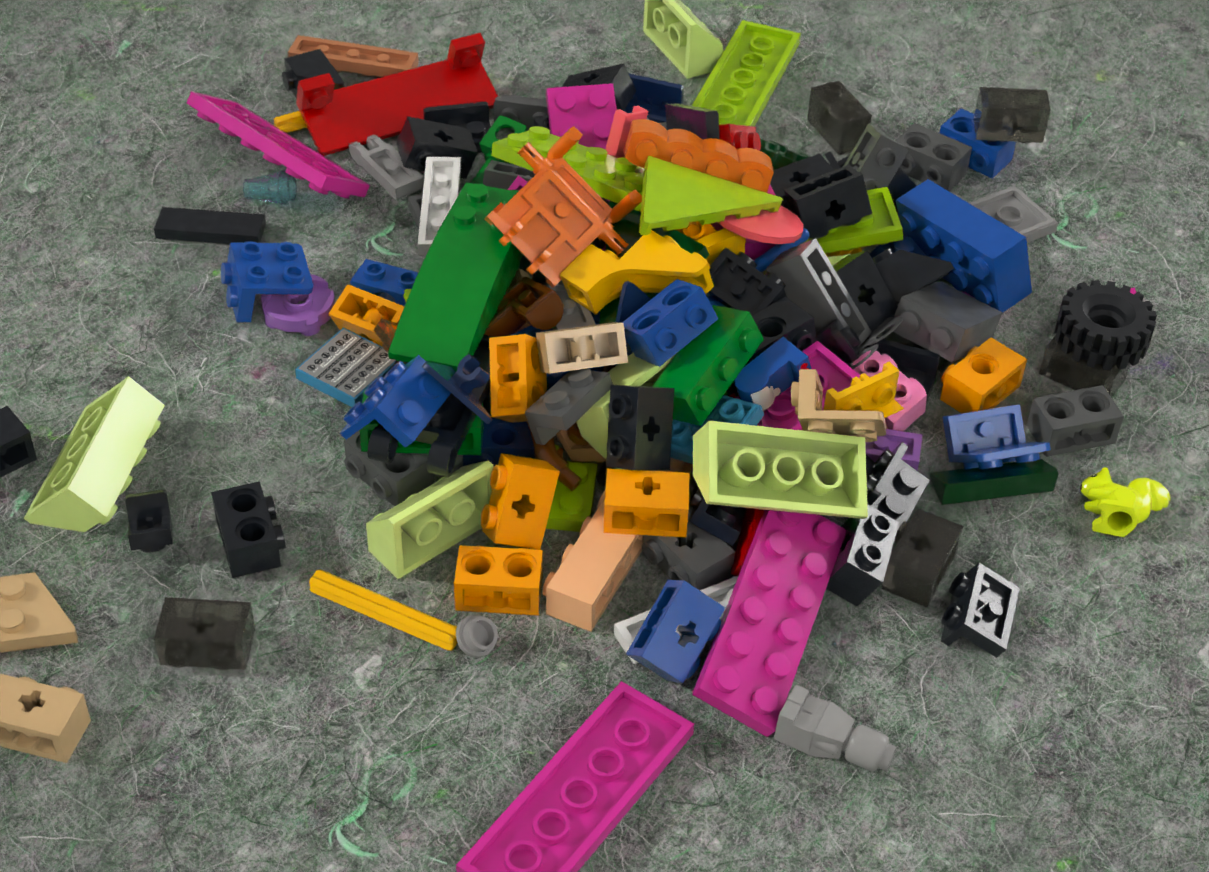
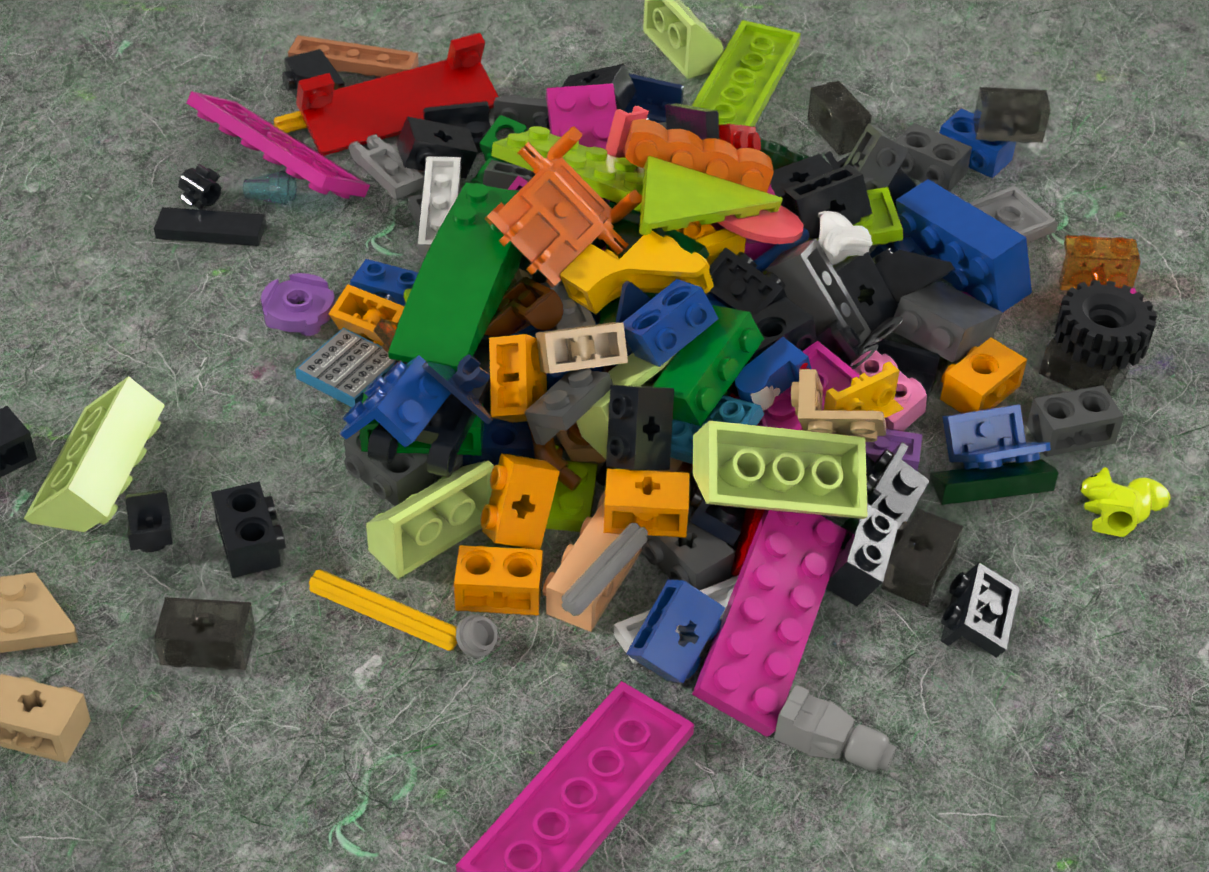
blue bracket [221,241,313,322] -> none
none -> black gear [178,164,222,210]
none -> light grey axle [562,523,648,616]
none -> white hair [818,211,873,265]
none -> clear orange bracket [1059,235,1141,291]

